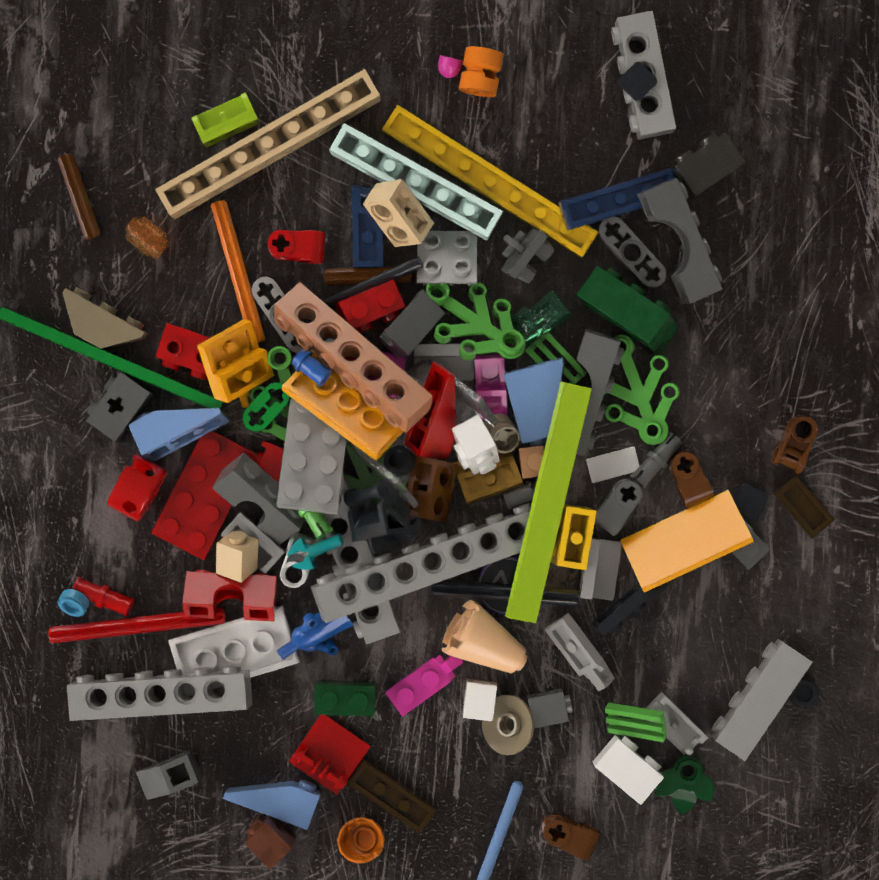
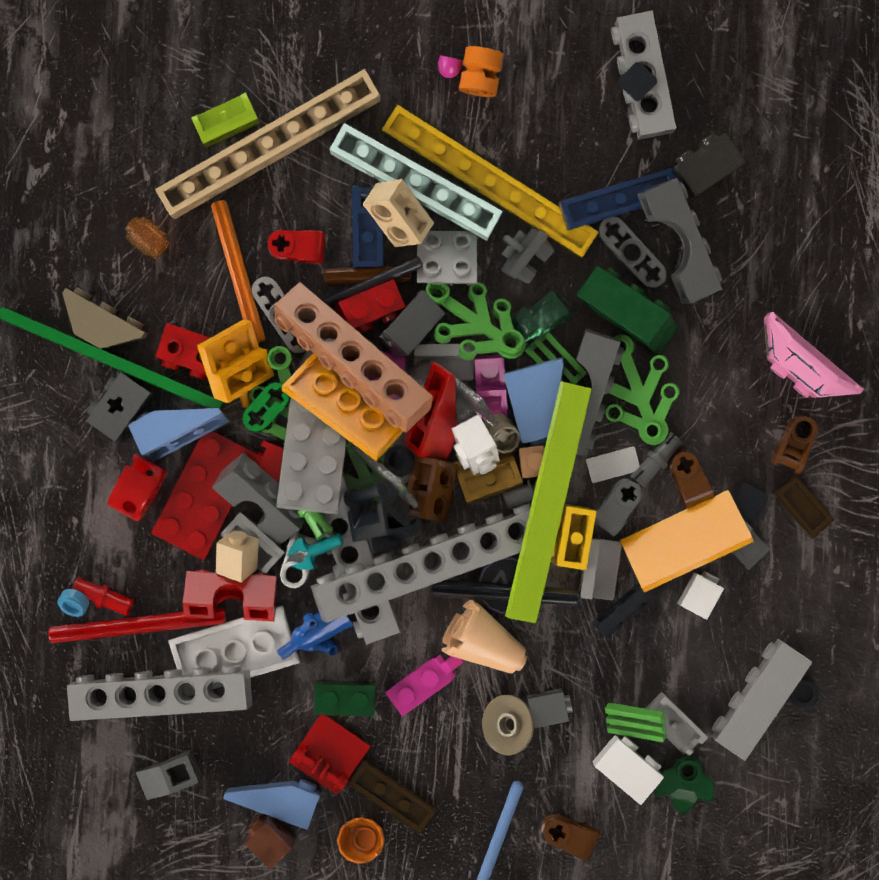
reddish brown axle [58,153,101,240] -> none
blue pin [292,350,332,386] -> none
white panel [463,679,497,721] -> none
light grey hinge [545,613,615,691] -> none
none -> white brick [677,571,724,620]
none -> bright pink wedge [764,312,864,398]

